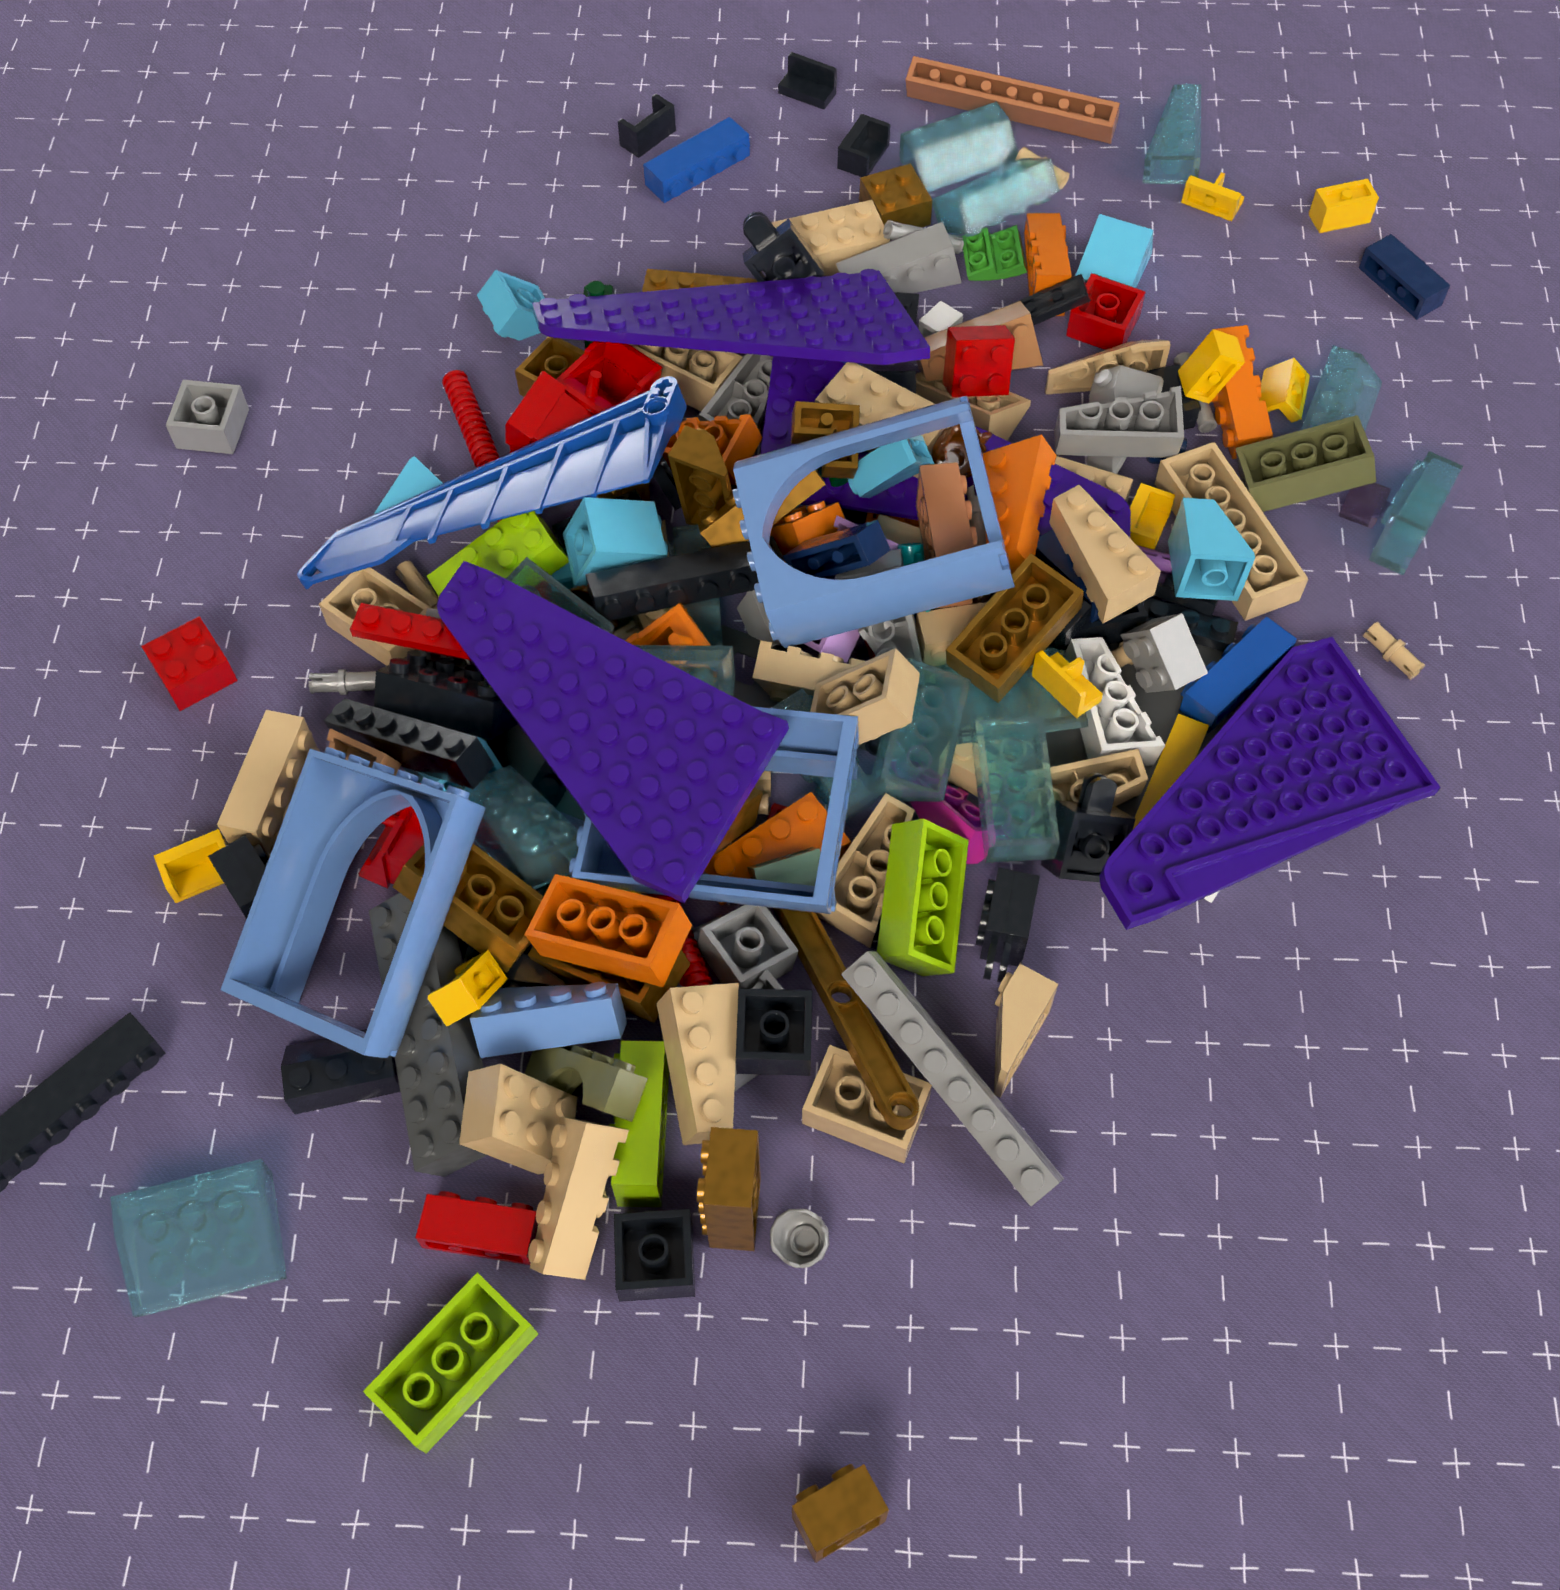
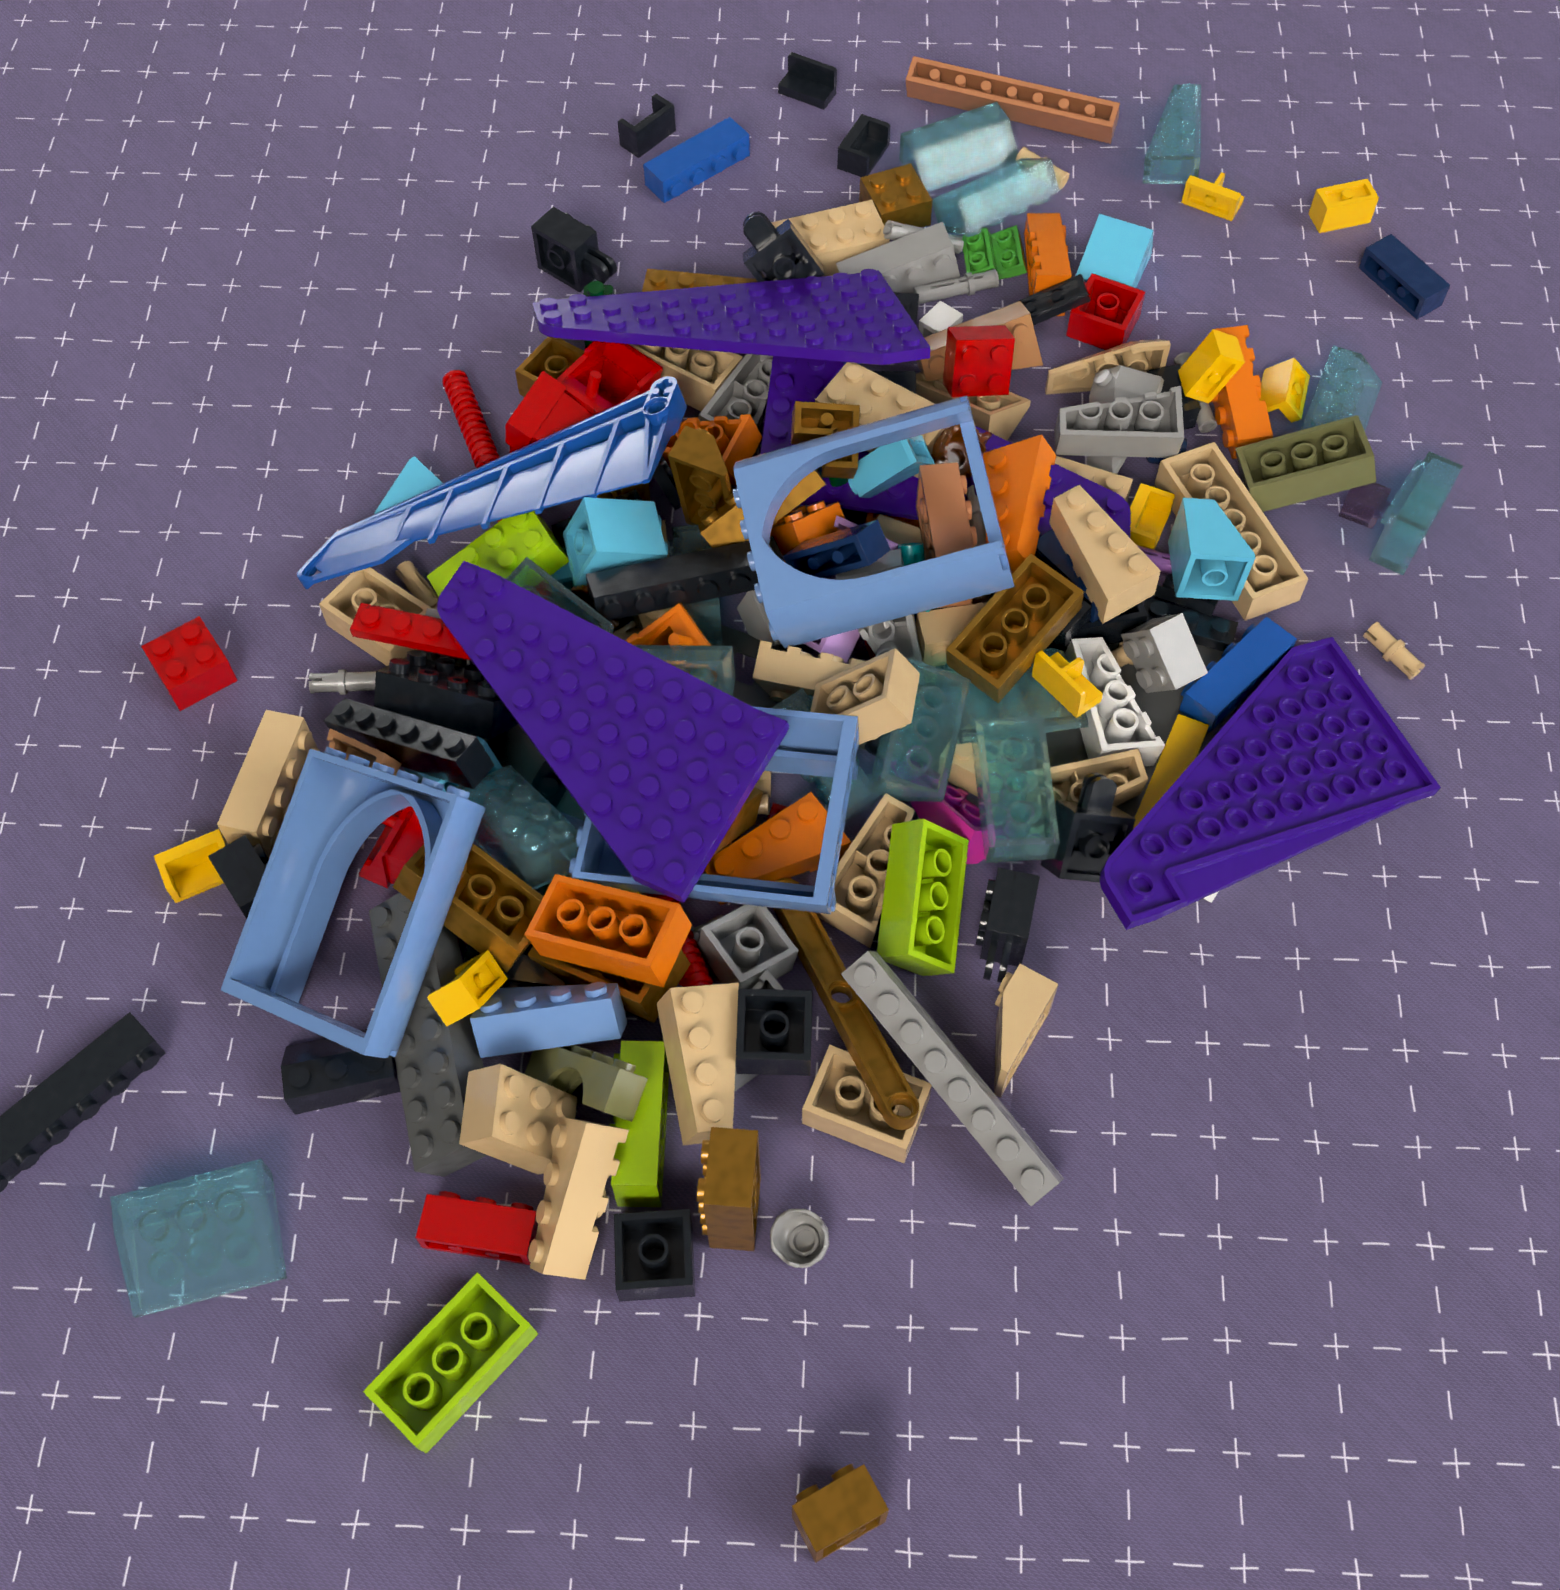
light grey brick [166,380,249,454] -> none
medium azure slope [477,270,545,341] -> none
sand green panel [747,847,821,886] -> none
none -> black brick [531,207,617,292]
none -> light grey pin [913,269,999,305]

